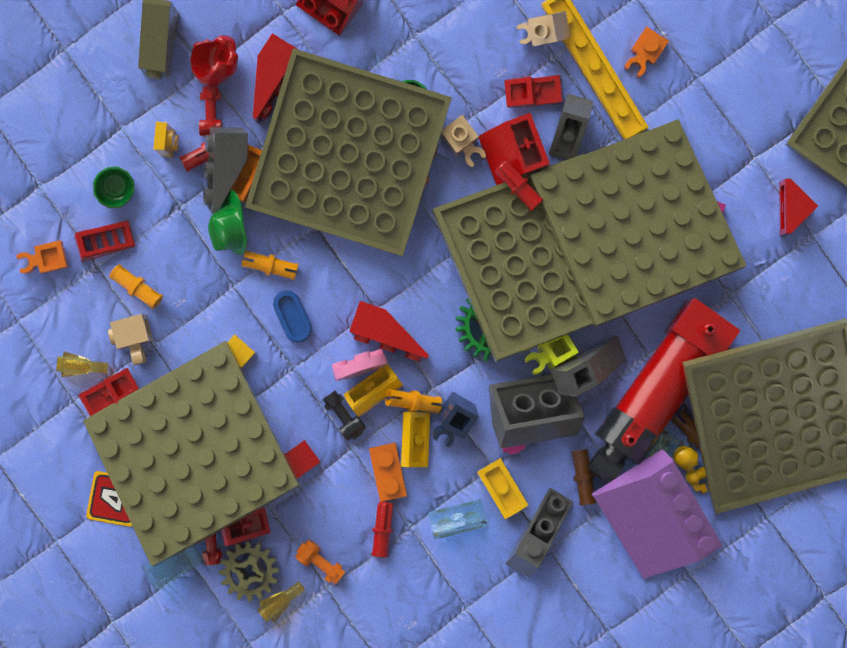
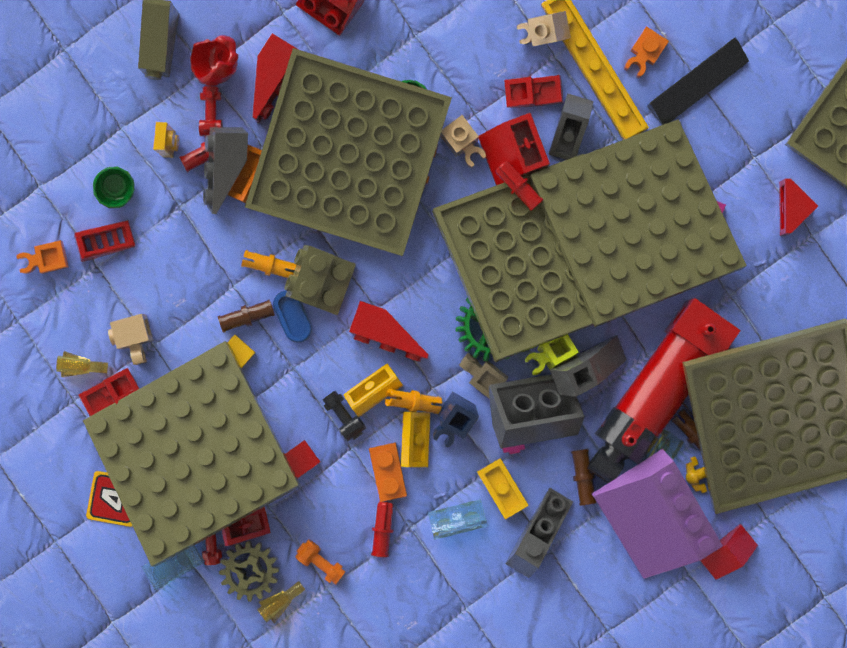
light orange pin [109,264,163,309] -> none
green piece [208,190,247,255] -> none
bright pink tile [331,349,388,381] -> none
yellow hinge [673,446,698,470] -> none
none -> reddish brown pin [218,299,275,333]
none -> olive plate [285,245,356,315]
none -> dark tan plate [459,353,508,399]
none -> black slope [647,37,749,125]
none -> red slope [700,524,758,580]

